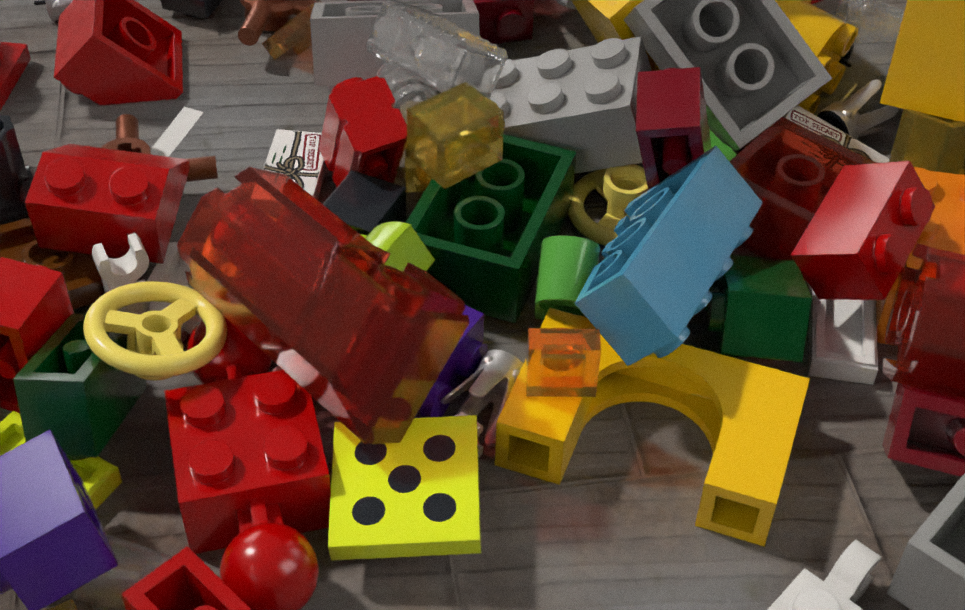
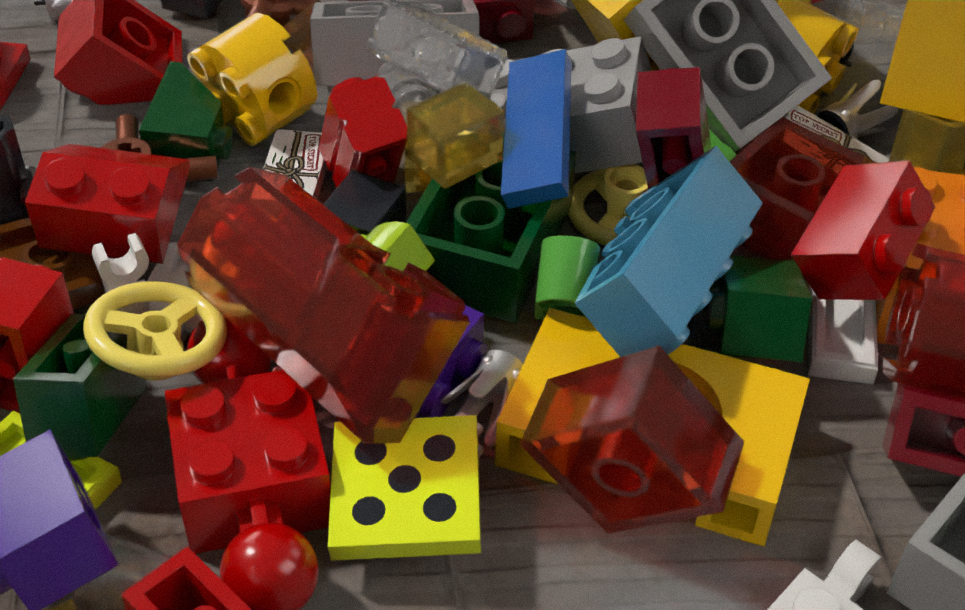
clear orange plate [525,328,601,397] -> none
none -> dark green slope [139,61,232,182]
none -> yellow brick [187,12,318,147]
none -> blue tile [501,49,572,209]
none -> clear red brick [519,346,744,534]

